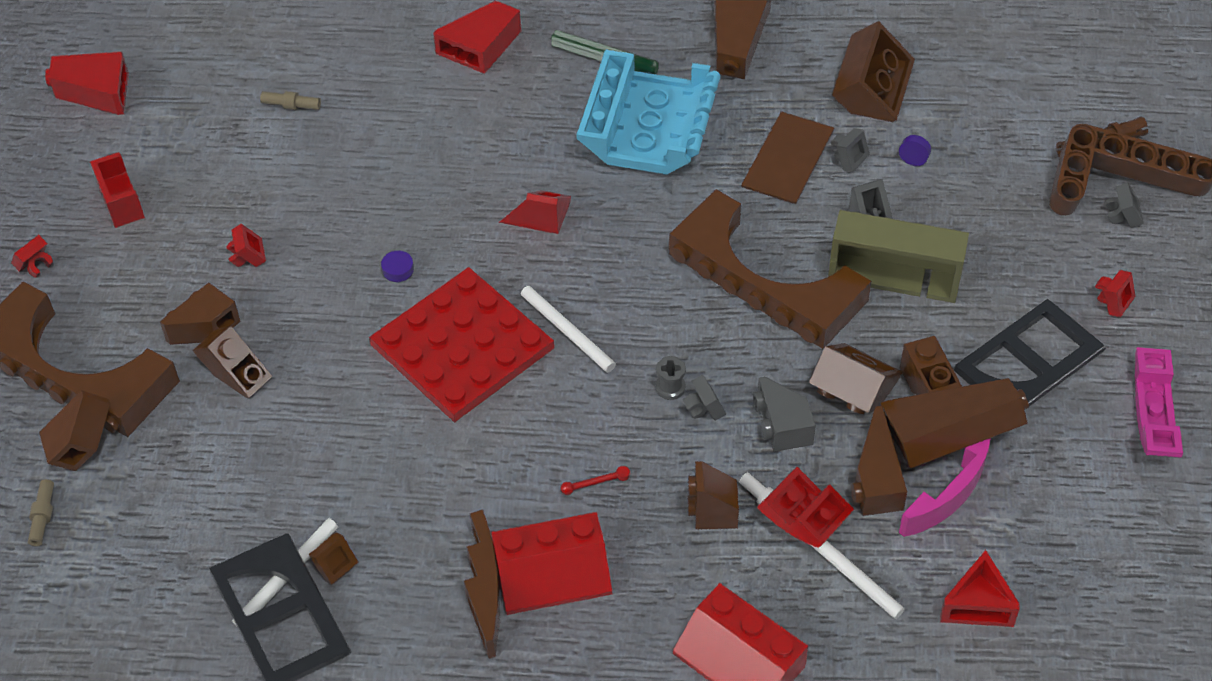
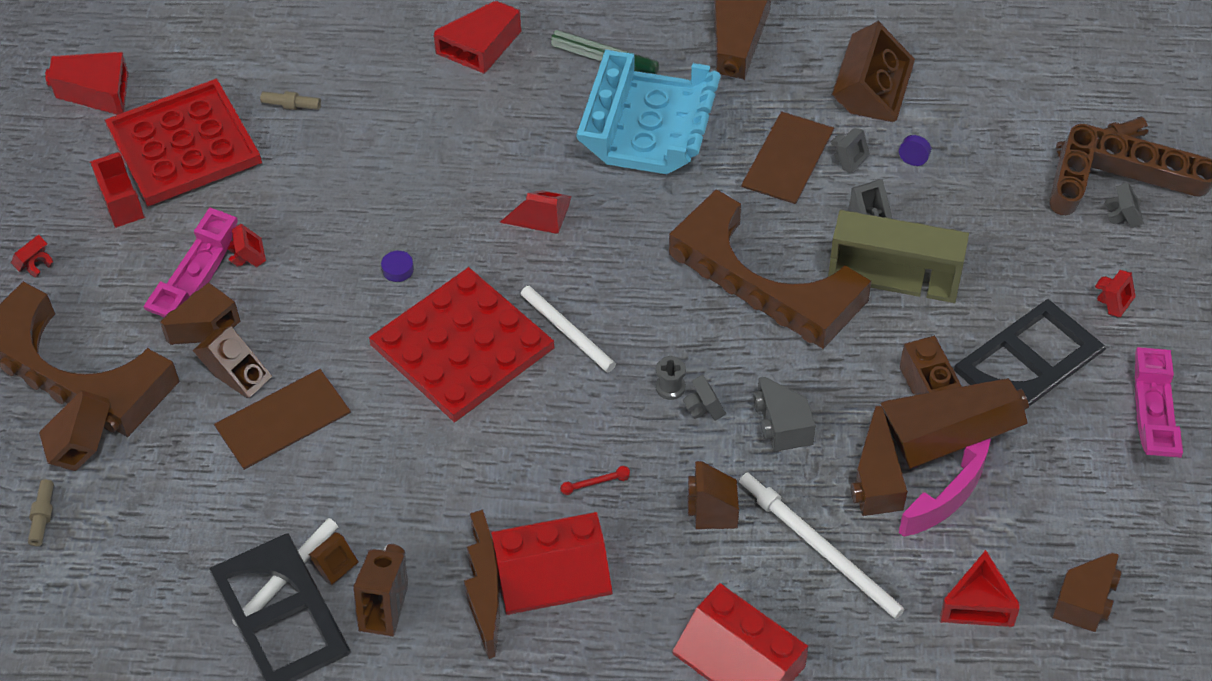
red slope [757,467,854,548] -> none
slope [809,343,903,415] -> none
none -> red plate [105,78,262,207]
none -> dark pink slope [143,207,238,318]
none -> reddish brown window [214,369,351,470]
none -> reddish brown torso [353,544,408,637]
none -> reddish brown slope [1052,553,1122,632]

